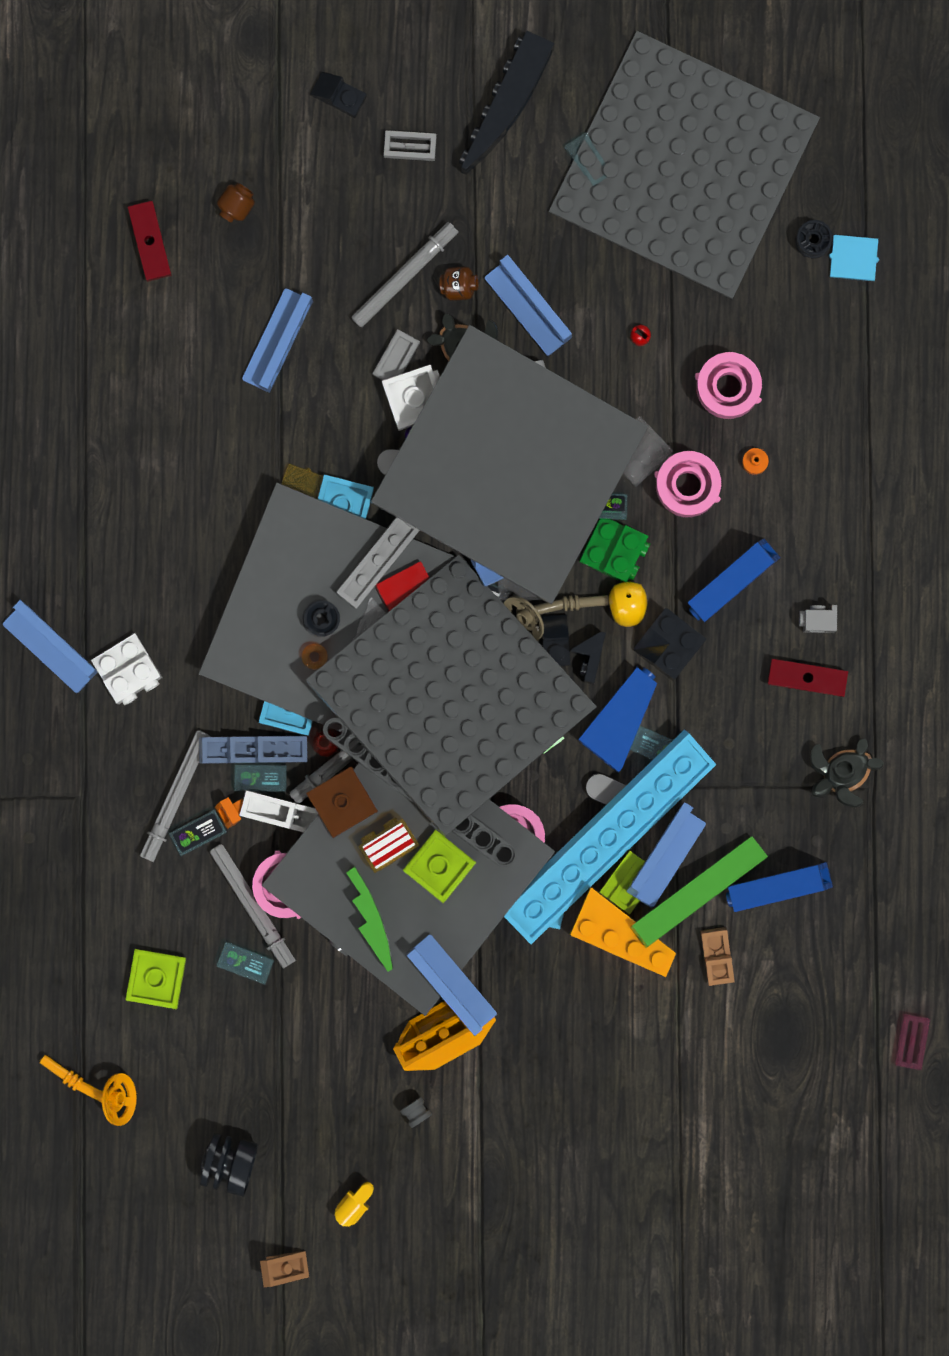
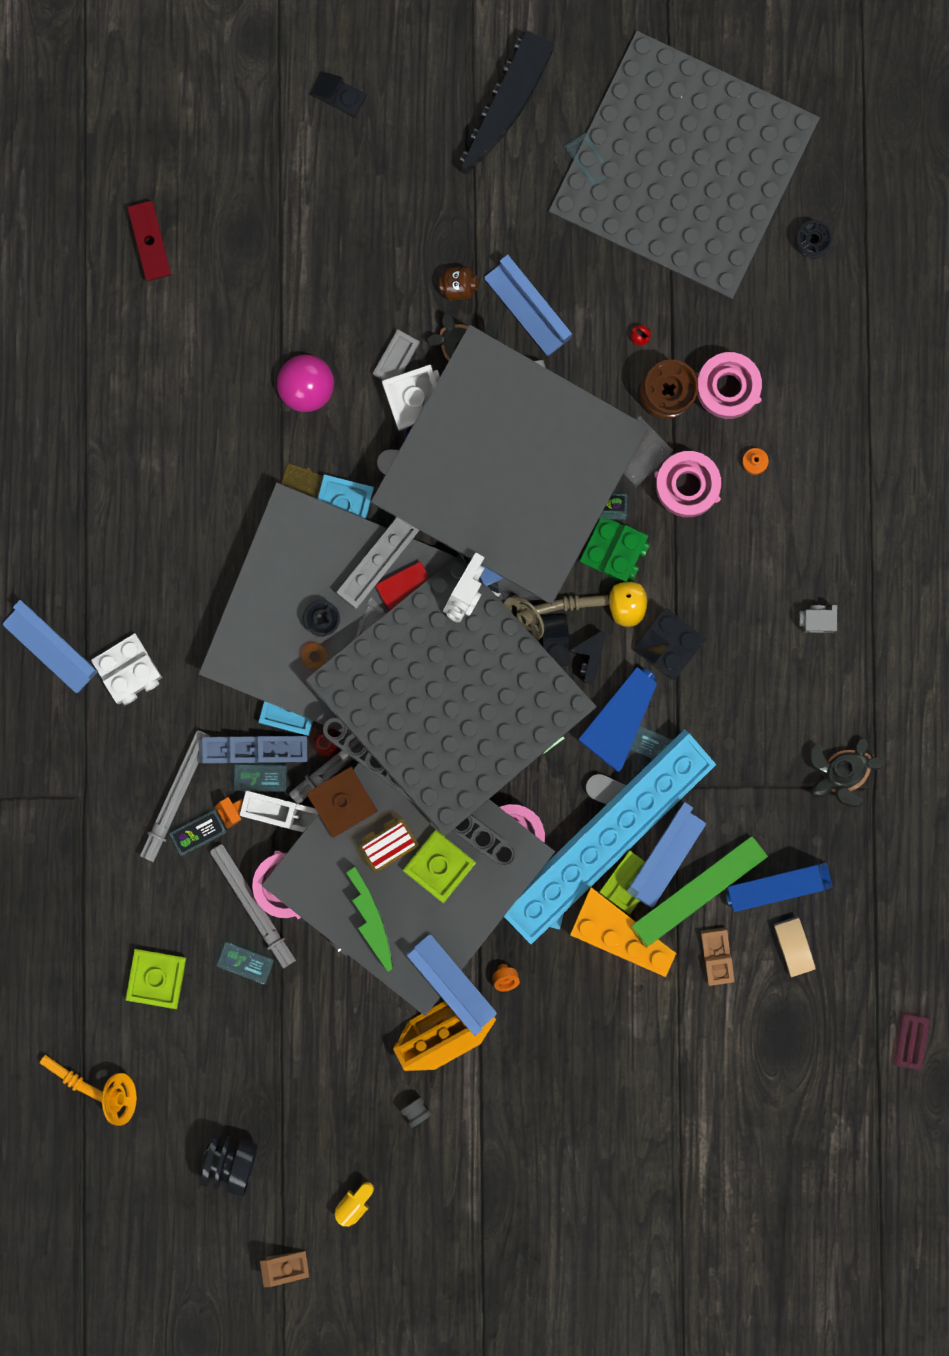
reddish brown head [217,183,255,222] -> none
medium blue panel [242,289,313,393] -> none
light grey axle [352,222,459,327] -> none
light grey tile [384,131,436,161] -> none
blue slope [688,538,781,622] -> none
dark red tile [767,659,848,697] -> none
medium azure piece [829,235,879,281] -> none
none -> dark pink piece [277,355,334,412]
none -> white plate [443,552,485,622]
none -> orange tile [492,964,520,991]
none -> reddish brown wheel [639,360,698,419]
none -> tan slope [774,916,816,977]

